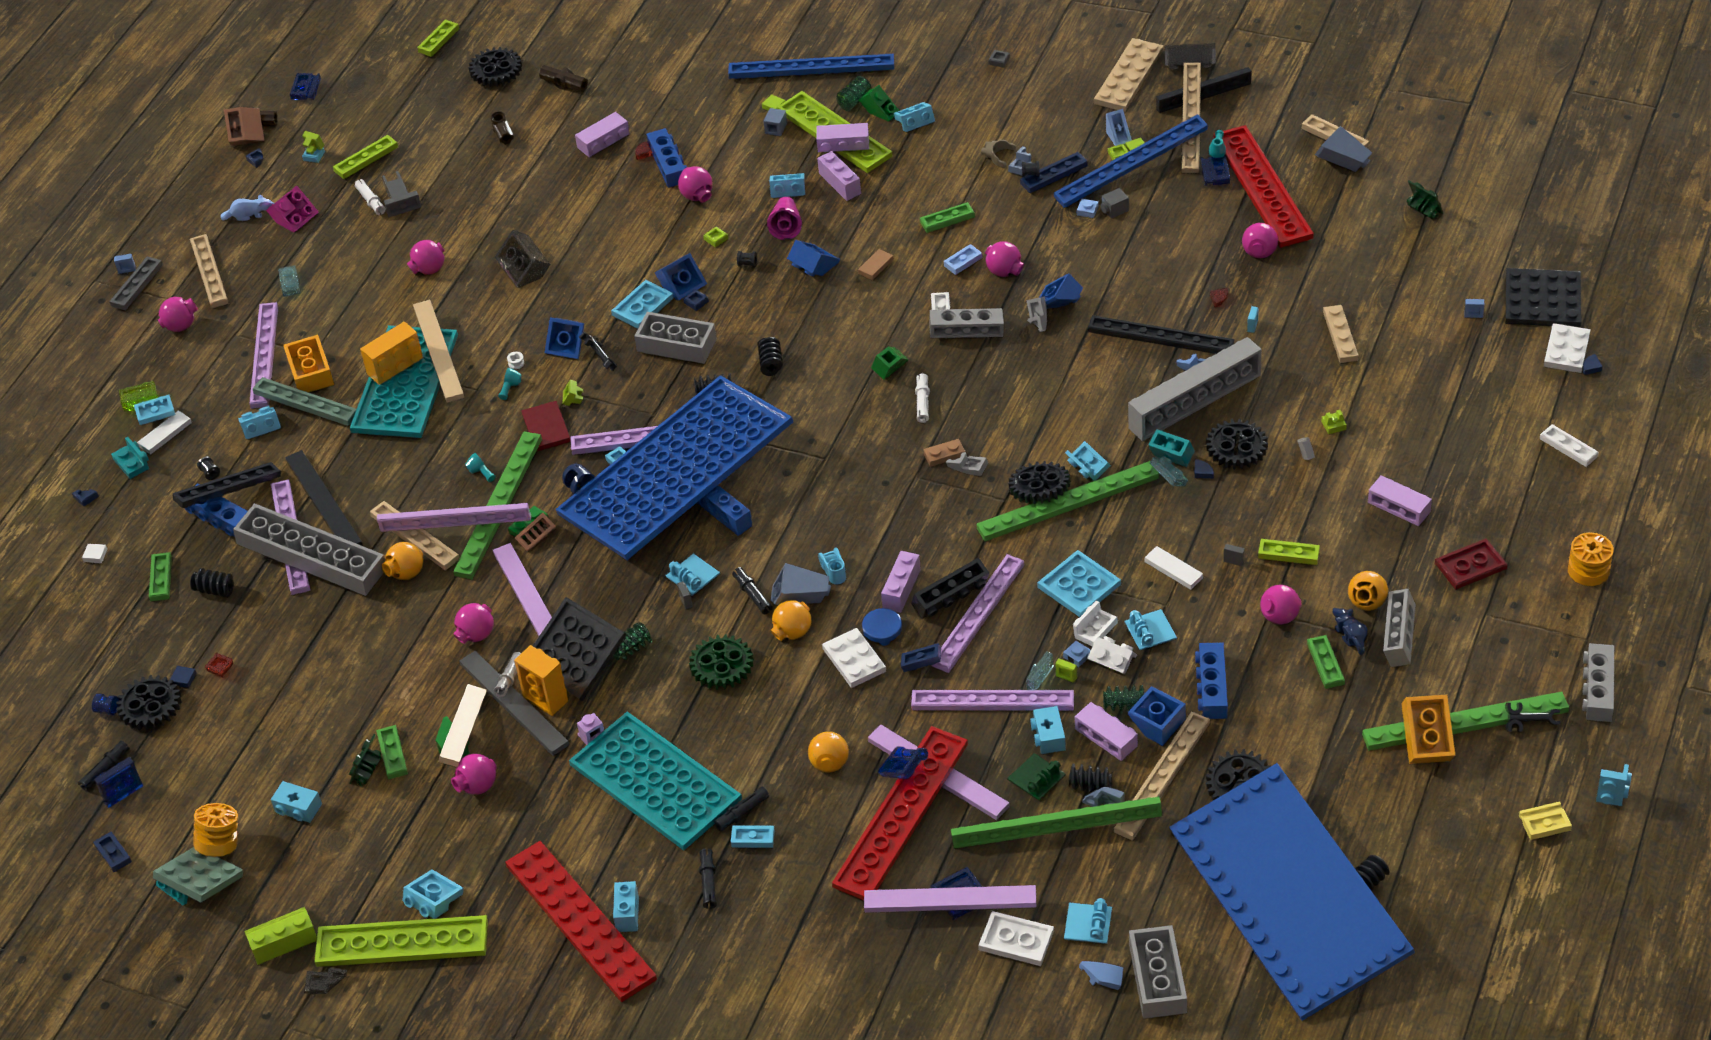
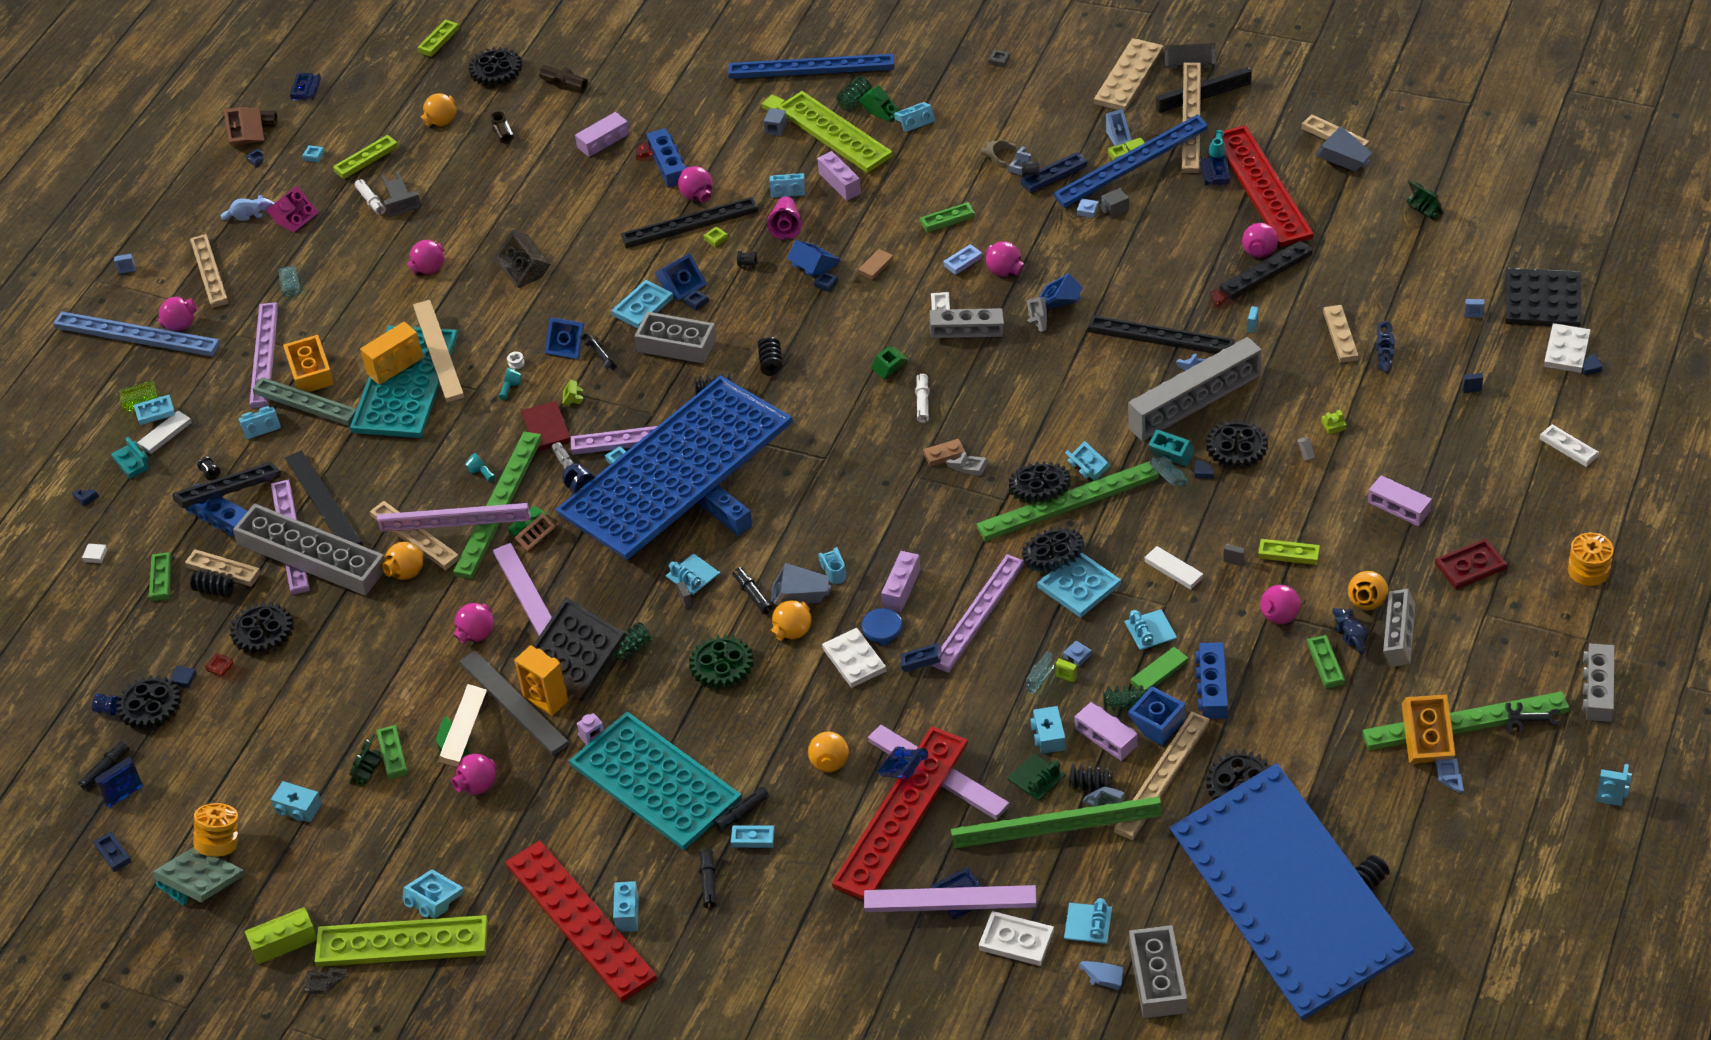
dark grey plate [109,256,163,311] -> none
lime tile [302,131,324,154] -> none
light grey pin [494,652,521,697] -> none
lavender brick [817,123,869,152] -> none
black brick [911,557,989,619] -> none
lavender tile [911,690,1074,710] -> none
white bracket [1073,601,1118,647] -> none
white bracket [1087,636,1137,675] -> none
light yellow plate [1519,802,1572,840] -> none
none -> medium blue plate [53,311,220,357]
none -> tan plate [185,549,261,587]
none -> black gear [230,601,294,655]
none -> light orange brick [421,93,456,127]
none -> light grey axle [552,442,574,469]
none -> black tile [621,197,758,249]
none -> dark blue tile [814,272,838,292]
none -> black gear [1022,527,1085,573]
none -> bright green tile [1131,647,1188,694]
none -> black plate [1219,240,1313,300]
none -> dark blue animal [1376,321,1395,373]
none -> medium blue slope [1435,758,1464,793]
none -> dark blue tile [1462,373,1483,393]

